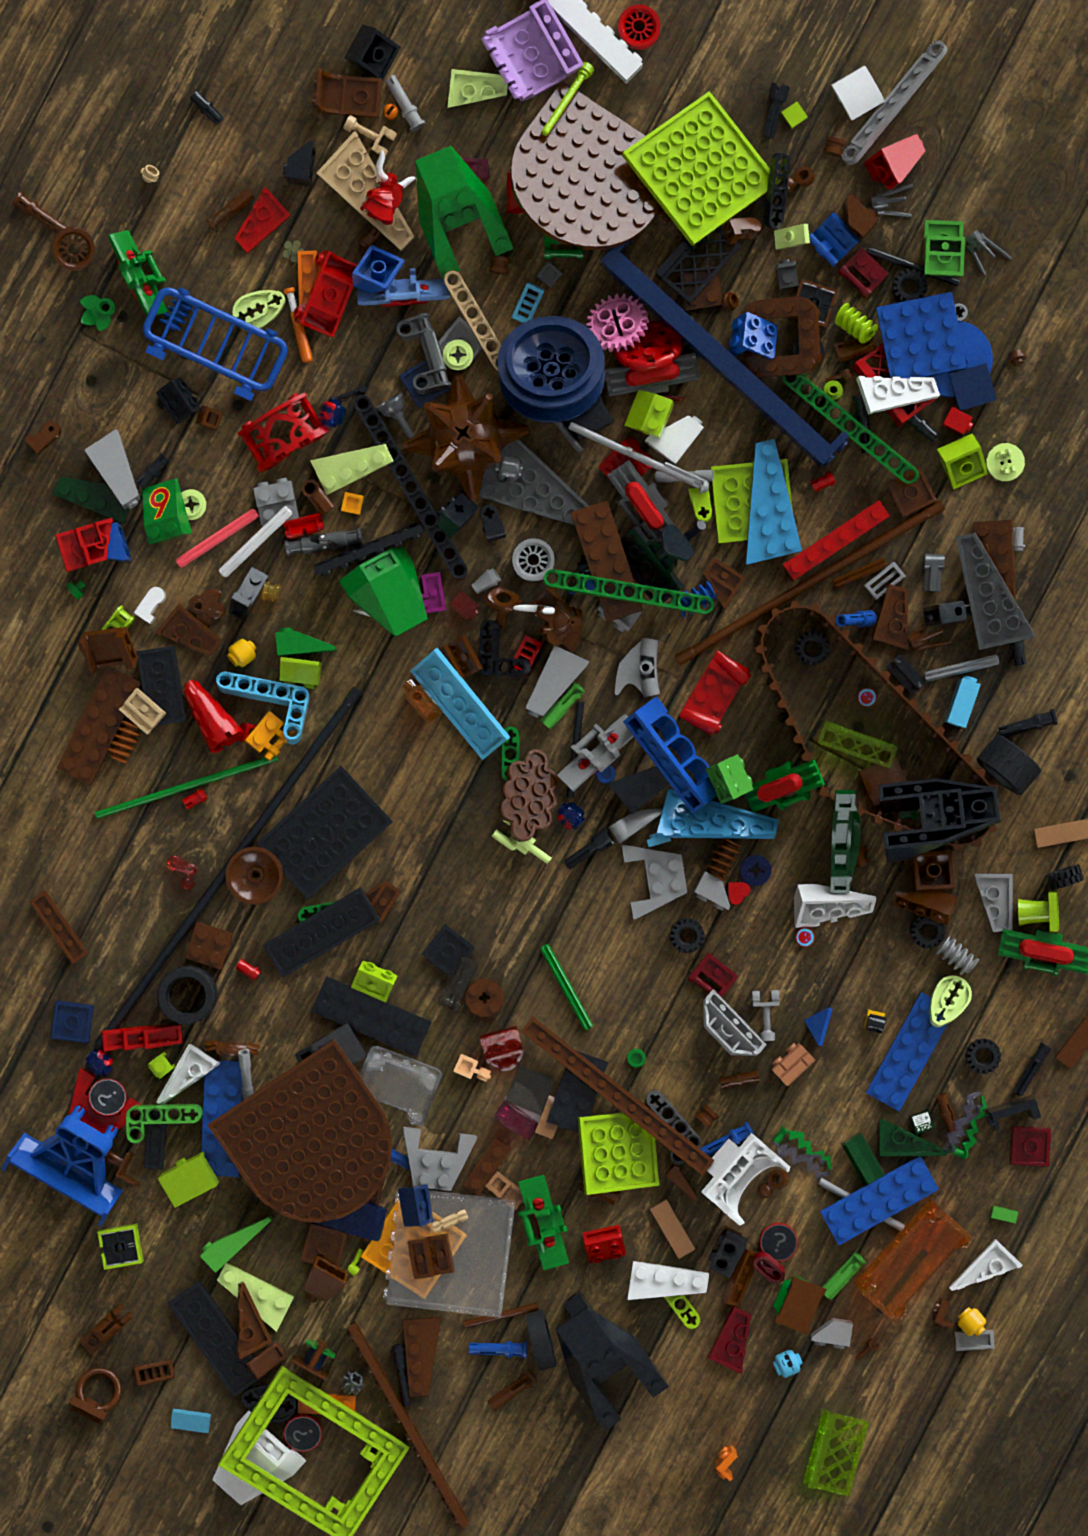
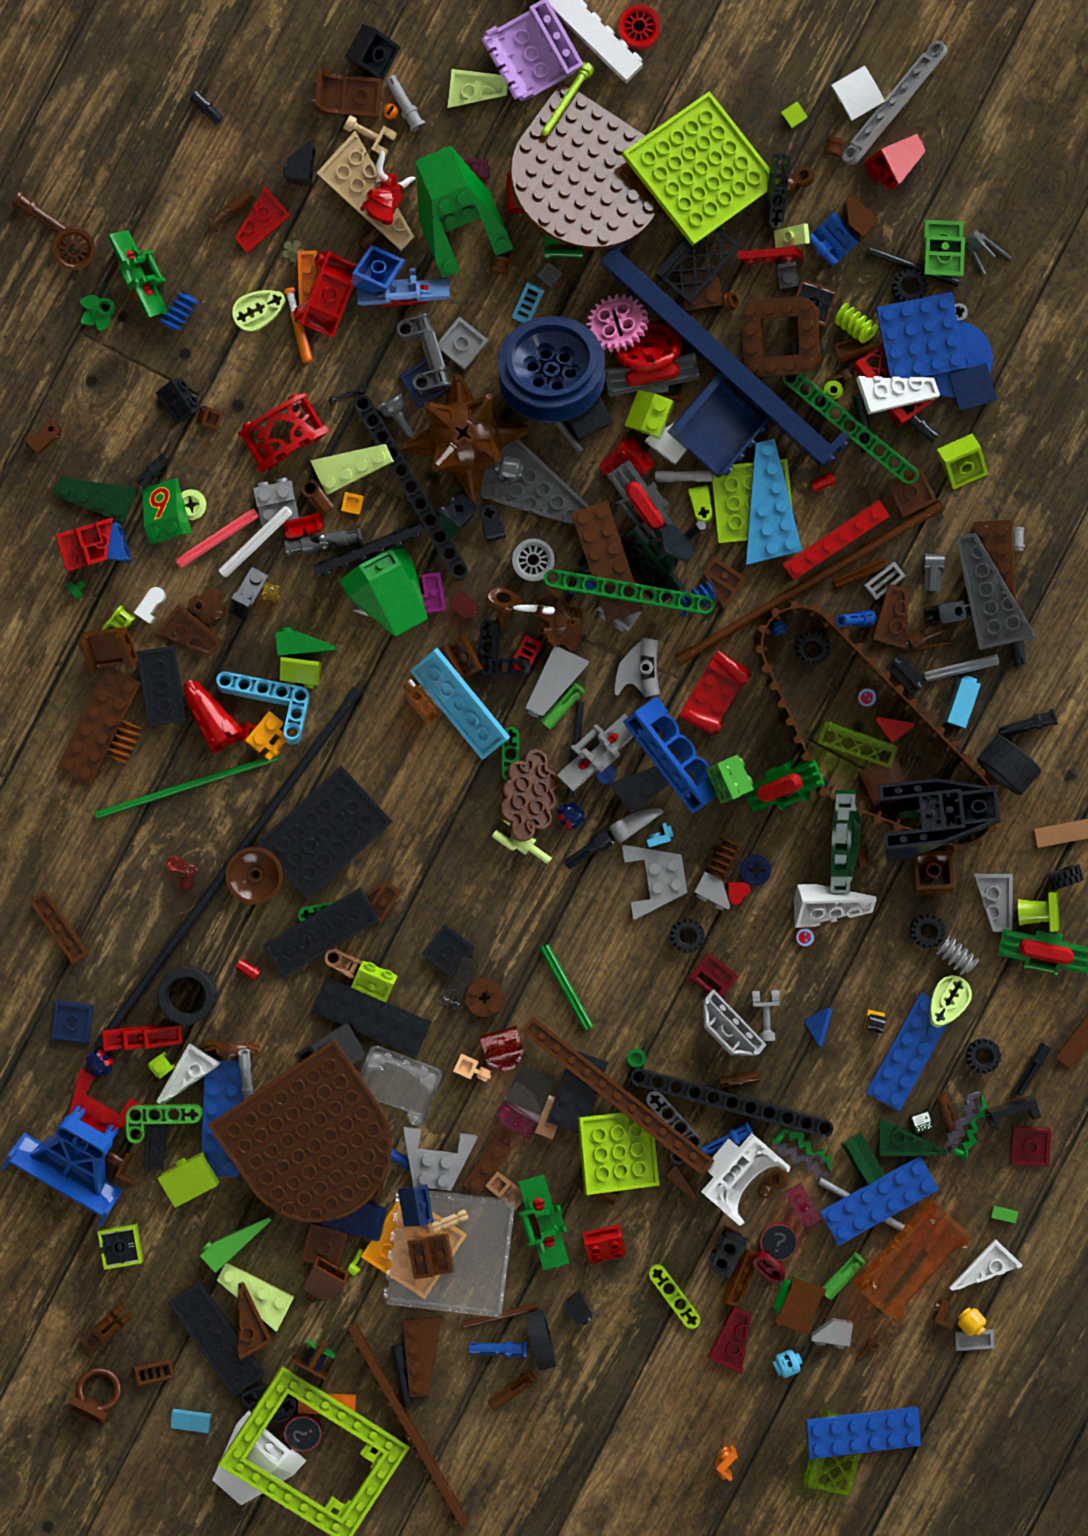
light grey slope [85,429,140,510] -> none
black tile [88,1079,127,1117] -> none
tan plate [119,688,166,734] -> none
tan plate [141,165,159,183] -> none
blue bar [142,287,288,401] -> none
red pin [182,789,208,810] -> none
reddish brown plate [185,921,234,970] -> none
yellow head [227,639,256,667] -> none
reddish brown tile [245,1342,288,1380] -> none
clear blue head [319,398,346,428] -> none
dark grey gear [340,1371,365,1396] -> none
tan beam [443,271,501,371] -> none
yellowish green gear [443,340,474,371] -> none
light grey cone [472,568,501,594] -> none
black wedge [556,1306,669,1431] -> none
light grey bar [568,422,709,493] -> none
white wing [627,1261,709,1300] -> none
medium nougat tile [650,1199,695,1259] -> none
dark azure wing [655,789,779,839] -> none
reddish brown wheel [695,1104,719,1128] -> none
reddish brown leg [722,217,762,245] -> none
blue bracket [730,312,778,359] -> none
black piece [763,83,790,138] -> none
nougat brick [771,1043,816,1087] -> none
dark red plate [837,247,889,299] -> none
dark grey plant [871,184,913,218] -> none
reddish brown slope [894,890,957,925] -> none
red brick [941,407,973,436] -> none
yellowish green plate [986,443,1025,481] -> none
reddish brown plate [1007,350,1027,366] -> none
none -> medium nougat piece [325,948,362,979]
none -> black beam [630,1067,834,1137]
none -> dark blue panel [667,373,770,478]
none -> red wing [738,246,804,264]
none -> blue plate [770,620,788,636]
none -> clear pink slope [785,1182,823,1231]
none -> blue plate [805,1406,921,1459]
none -> red slope [875,717,915,743]

